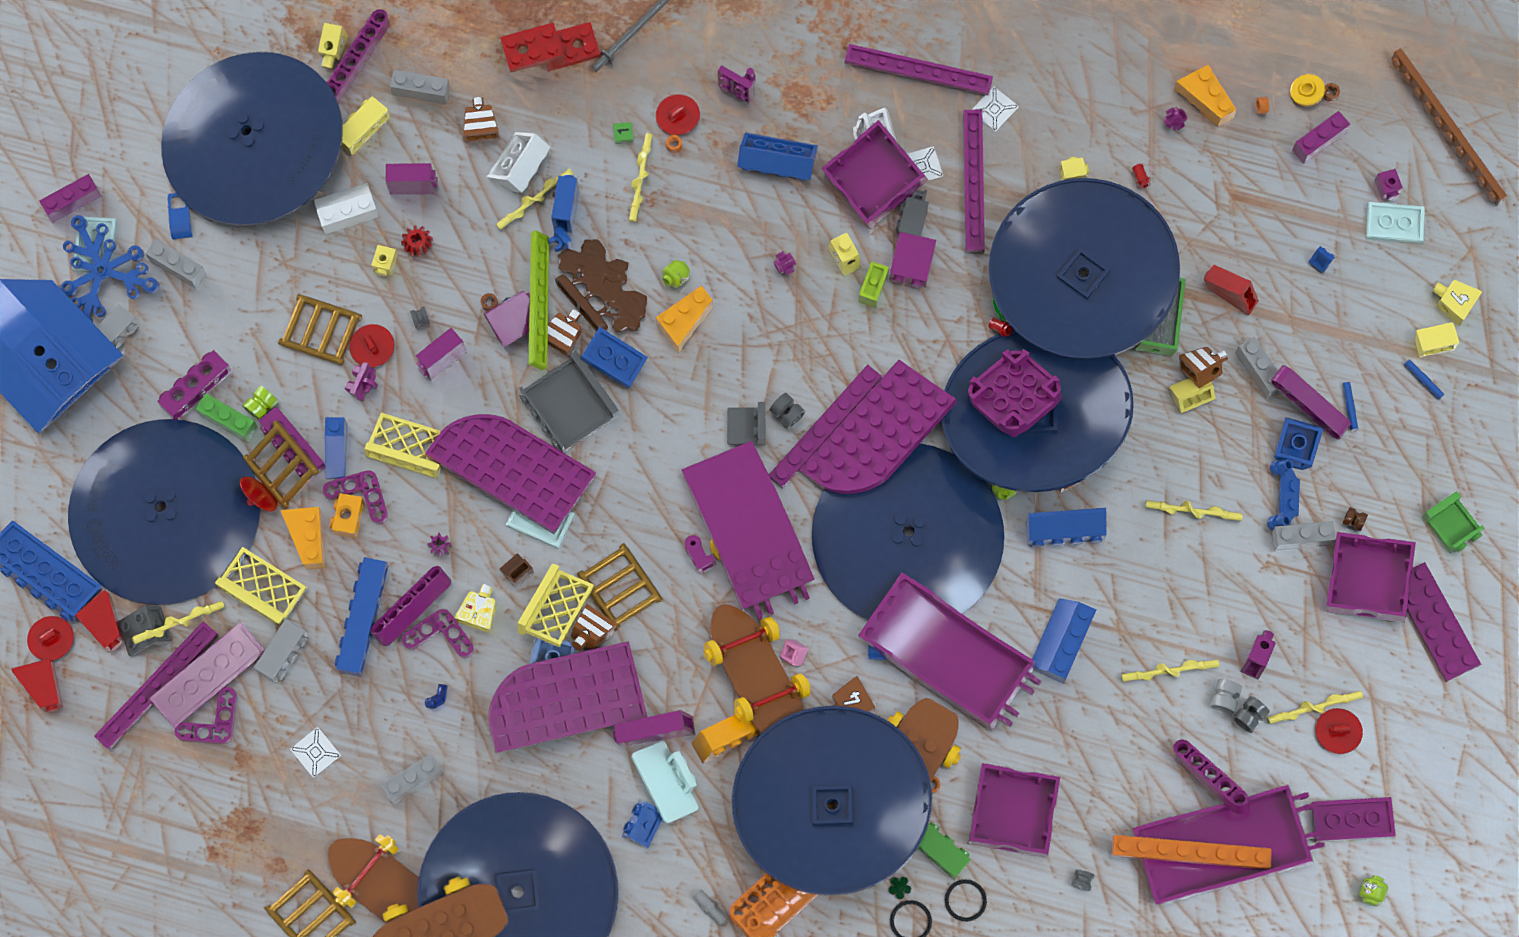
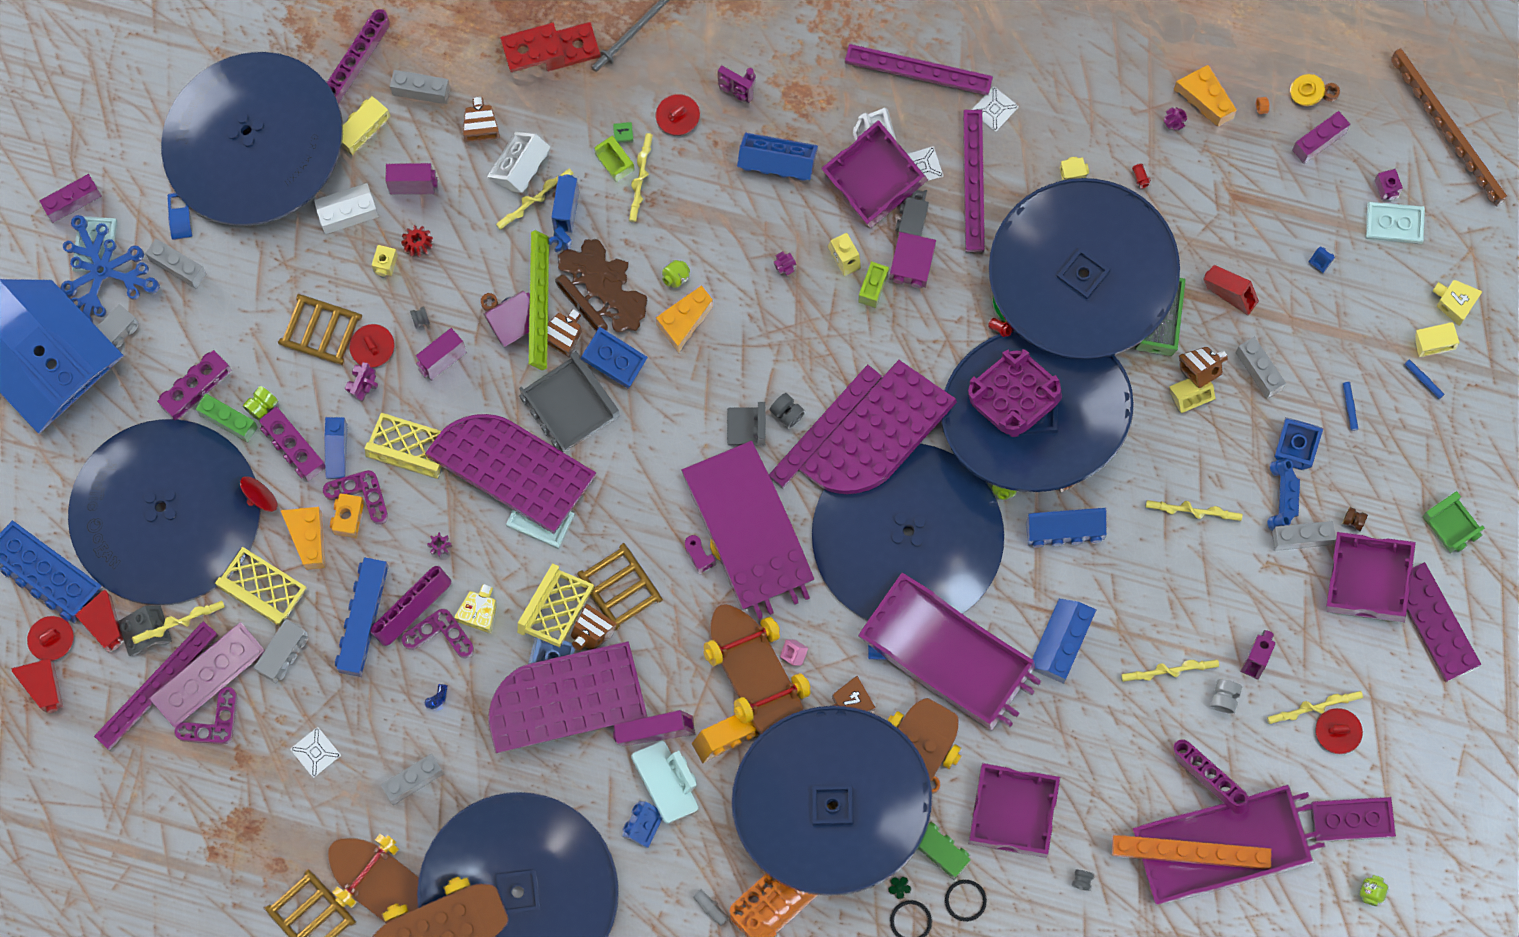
pearl gold bar [243,420,320,510] -> none
light yellow torso [318,22,348,69] -> none
reddish brown piece [500,553,534,589] -> none
orange axle [666,135,682,153] -> none
dark grey wheel [1232,696,1270,733] -> none
magenta beam [1271,365,1351,440] -> none
none -> lime panel [594,135,634,182]

